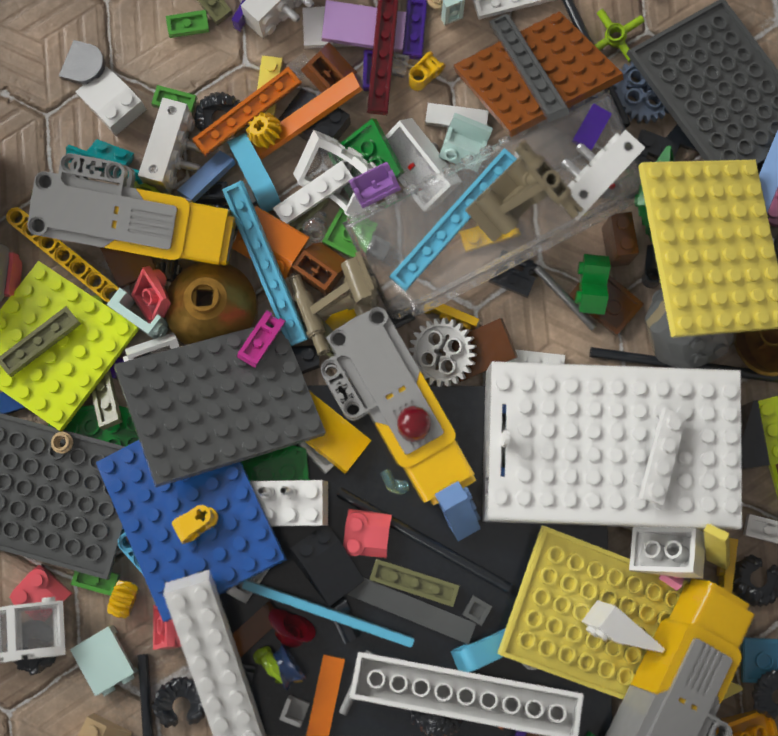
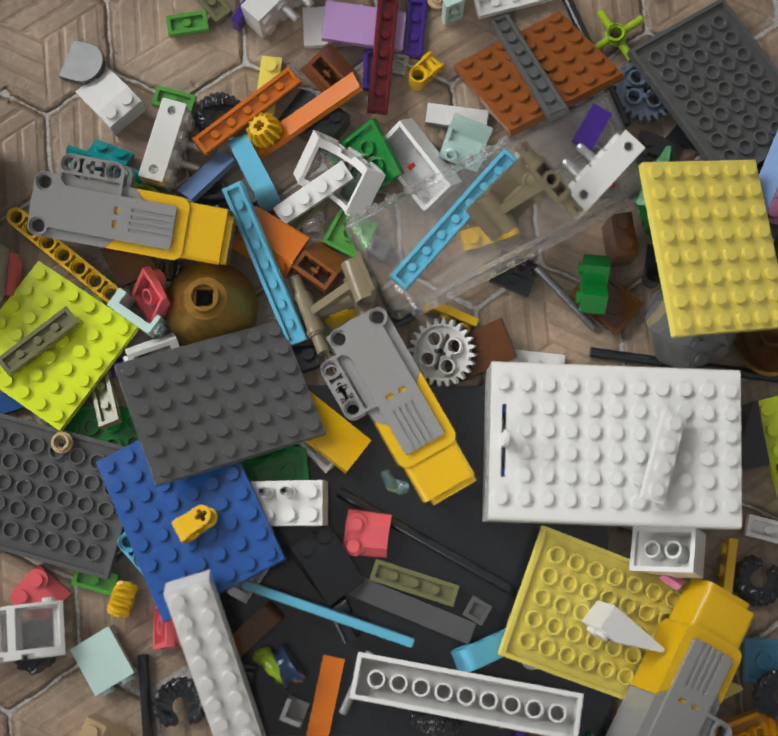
dark pink plate [237,310,286,368] -> none
dark red piece [268,609,316,648] -> none
medium lavender hinge [349,162,401,209] -> none
dark red hair [397,406,431,442] -> none
medium blue brick [435,481,481,541] -> none
light yellow tile [704,524,730,570] -> none

